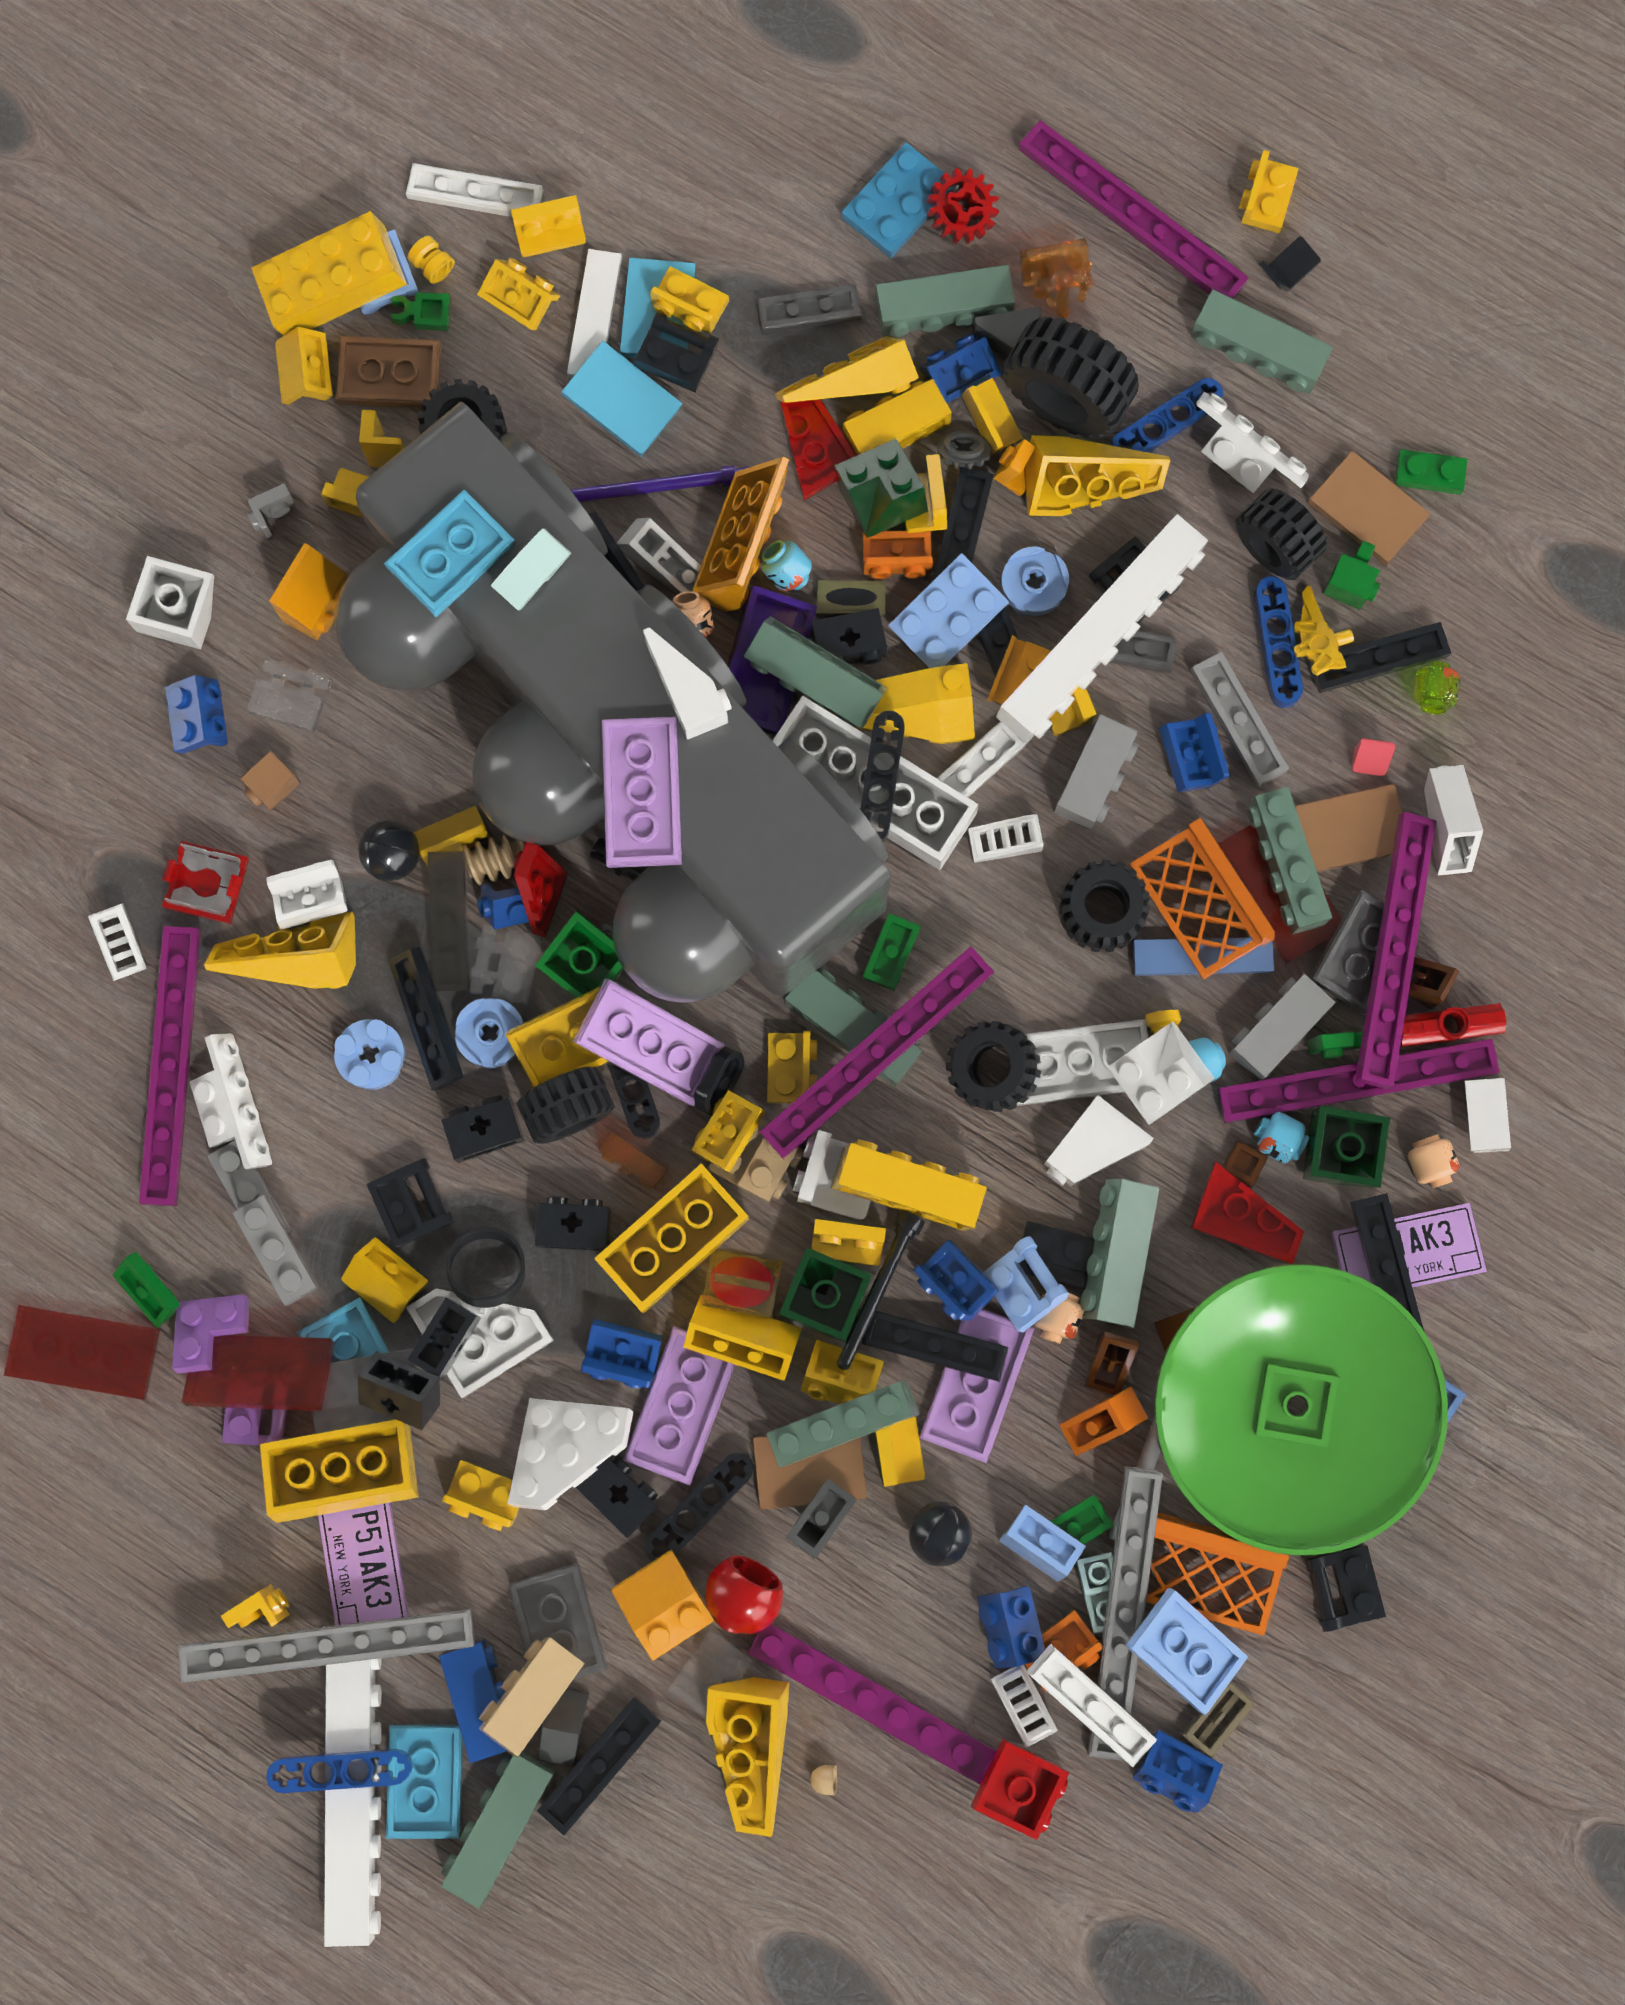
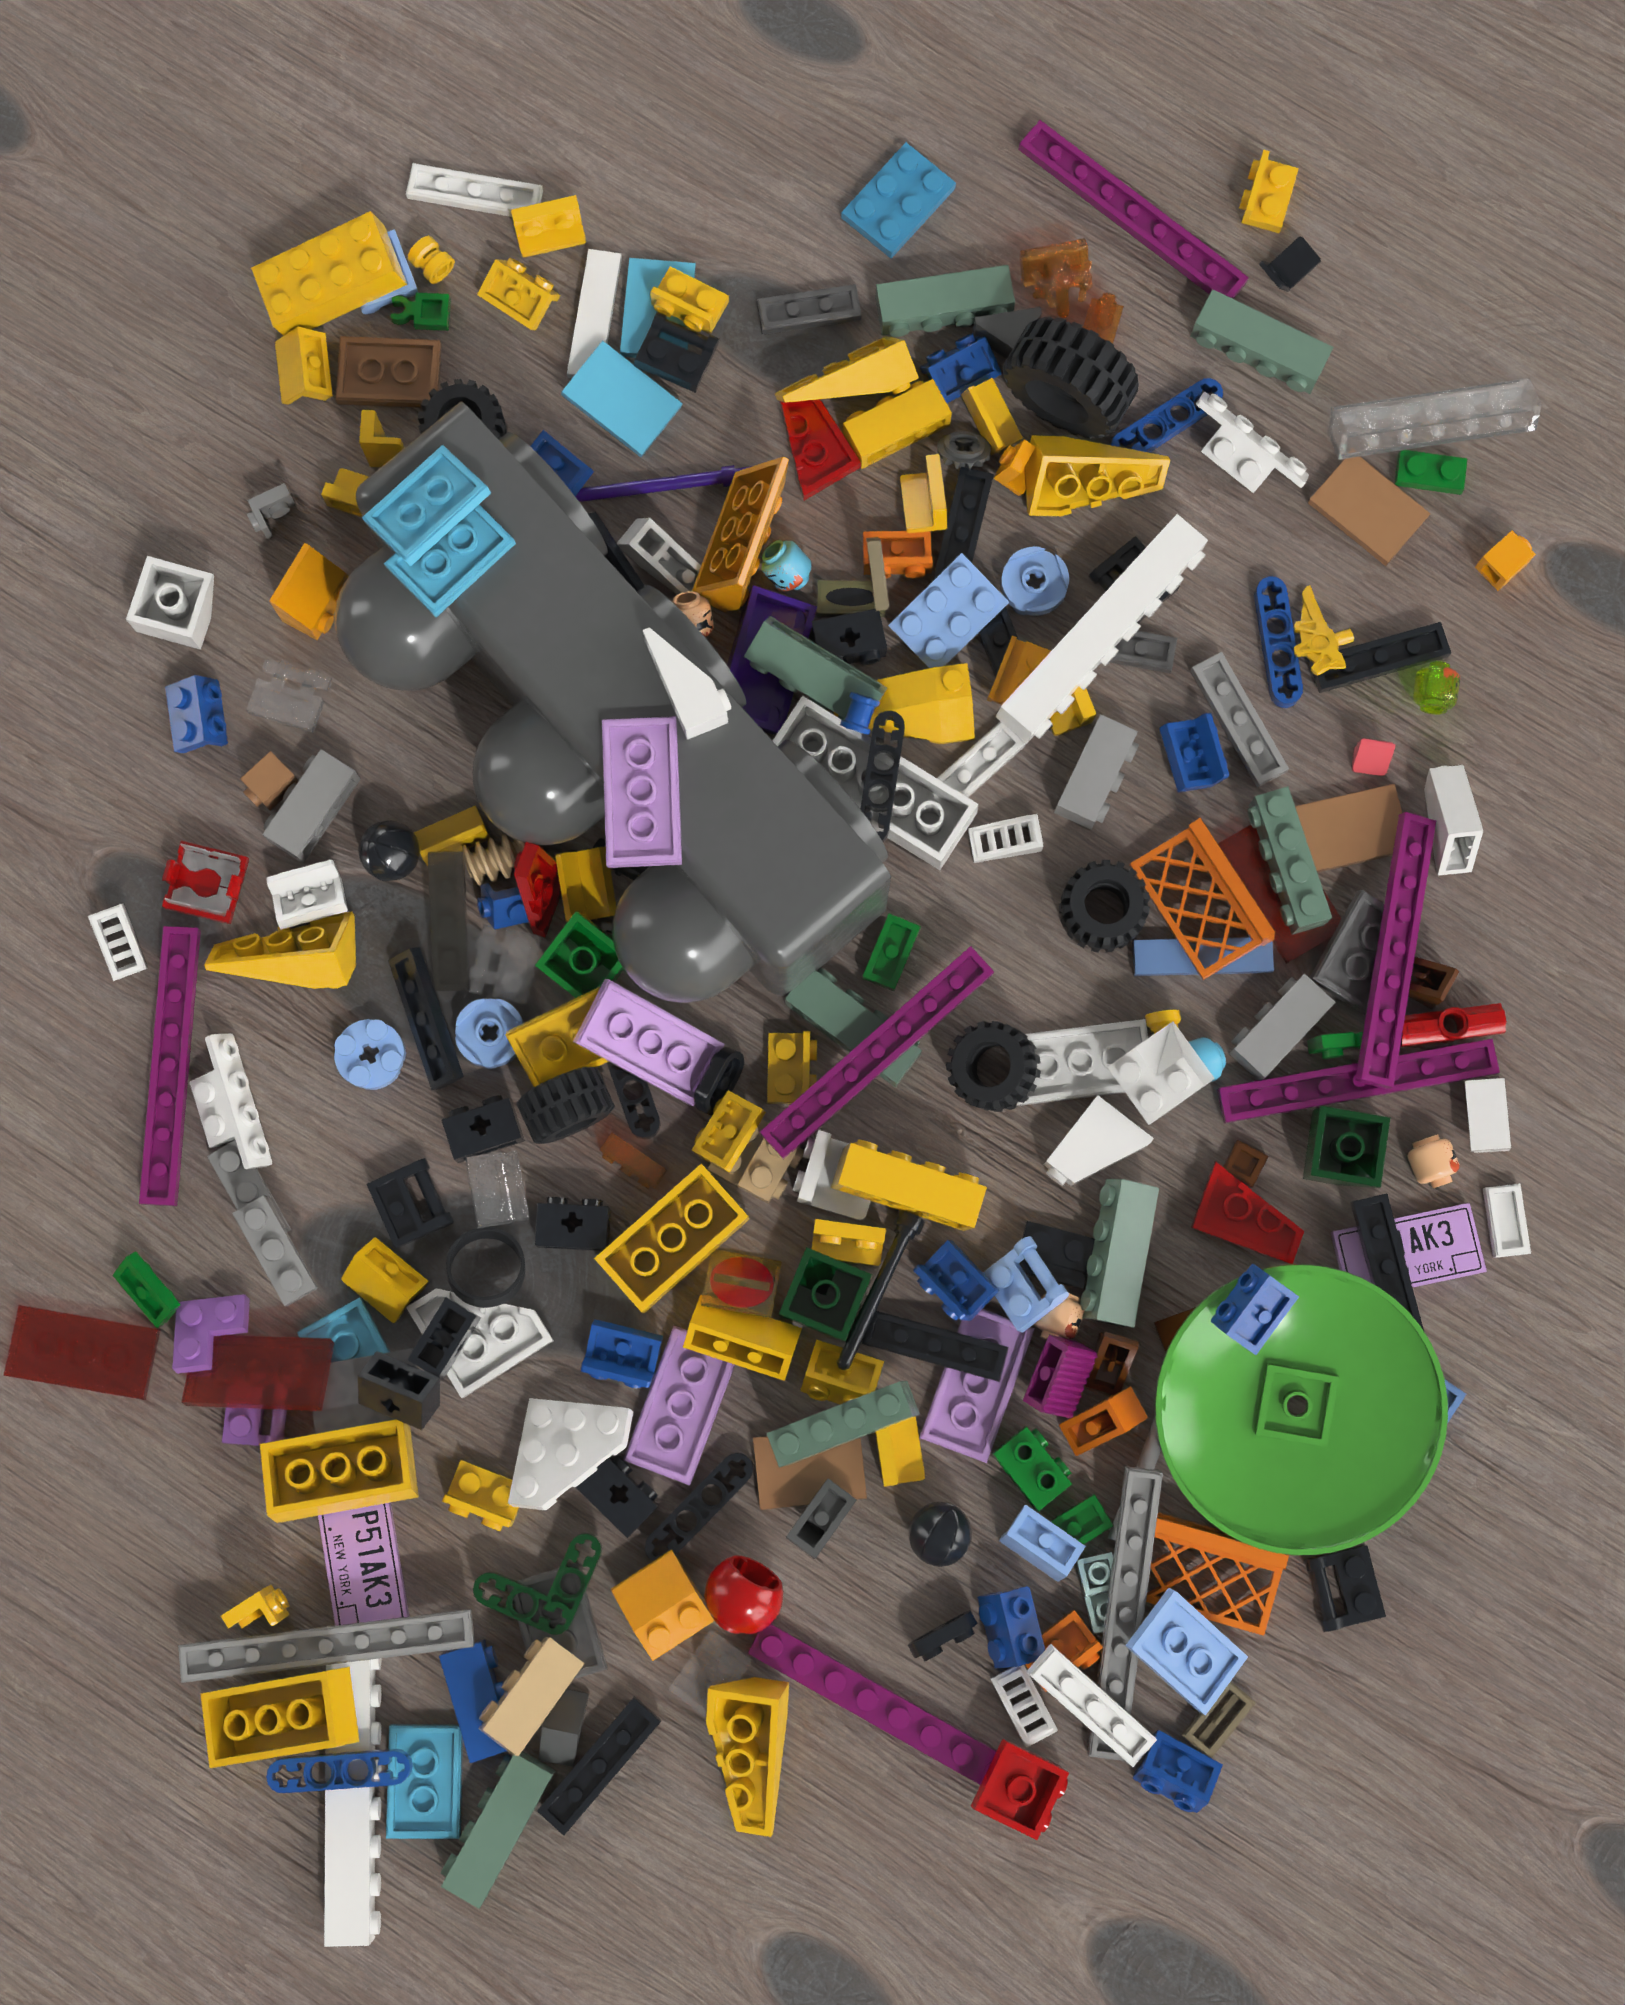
light aqua slope [491,528,571,610] -> none
tan hinge [810,1765,837,1795] -> none
dark green slope [834,439,928,538] -> none
red gear [926,168,999,244] -> none
black tyre [1235,488,1327,580] -> none
medium azure head [1254,1112,1309,1164] -> none
green brick [1323,540,1381,610] -> none
none -> yellow brick [200,1667,360,1768]
none -> light grey brick [262,749,361,863]
none -> medium azure tile [362,445,491,566]
none -> clear plate [465,1150,529,1228]
none -> dark green beam [473,1533,602,1635]
none -> blue bracket [530,430,594,496]
none -> yellow panel [555,847,616,922]
none -> blue bush [840,692,880,735]
none -> dark tan tile [866,537,889,611]
none -> black plate [908,1610,978,1661]
none -> green brick [991,1427,1072,1511]
none -> magenta brick [1023,1334,1097,1418]
none -> clear orange hinge [1083,293,1124,344]
none -> bracket [1211,1264,1299,1355]
none -> clear brick [1328,378,1542,460]
none -> light orange brick [1475,530,1536,591]
none -> white tile [1483,1184,1531,1258]

